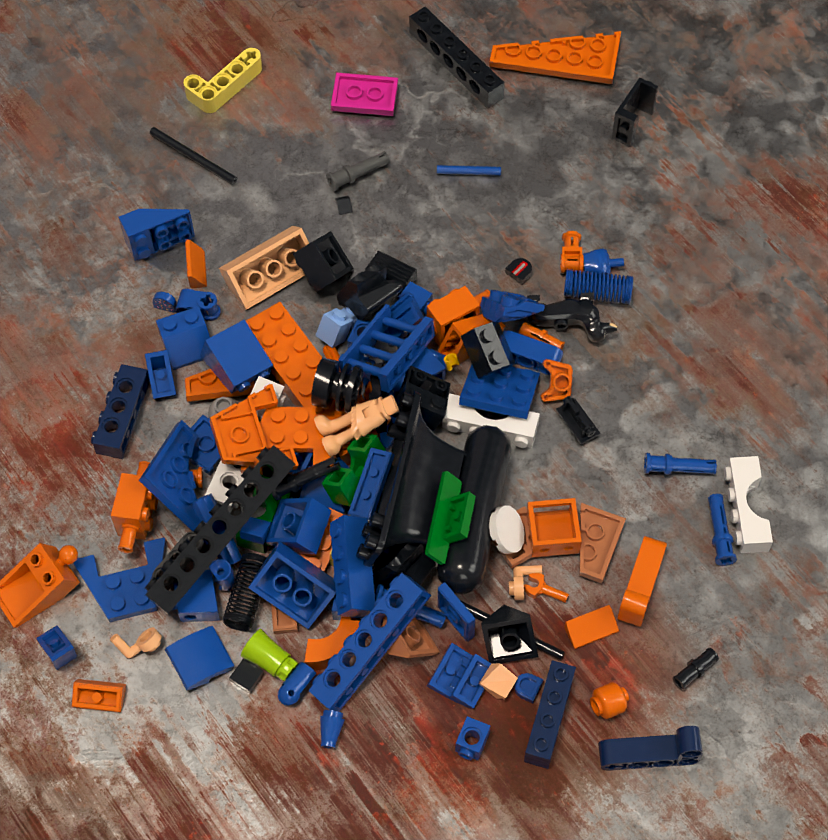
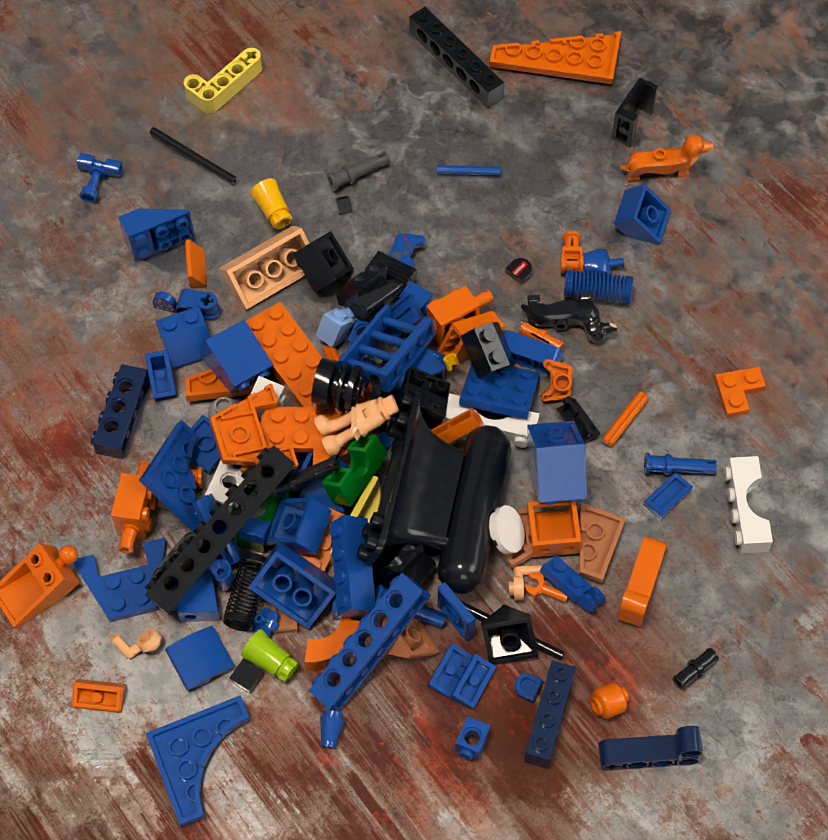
blue slope [36,625,77,670] -> none
blue piece [278,662,316,705] -> none
dark pink plate [331,72,398,116] -> none
blue tile [347,448,395,522] -> none
green bracket [425,471,476,565] -> none
light nougat slope [479,663,518,699] -> none
blue slope [480,290,545,322] -> none
orange slope [564,605,619,650] -> none
blue pin [708,494,737,566] -> none
none -> blue bar [77,153,123,203]
none -> blue plate [146,696,250,827]
none -> yellow plant [250,179,292,230]
none -> blue plant [253,607,279,636]
none -> blue piece [389,233,425,267]
none -> orange piece [431,408,484,443]
none -> blue container [527,421,587,505]
none -> blue hinge [540,555,605,612]
none -> orange axle [602,391,648,447]
none -> blue slope [614,184,671,245]
none -> orange animal [620,135,713,183]
none -> blue tile [643,472,693,520]
none -> orange plate [714,367,766,418]

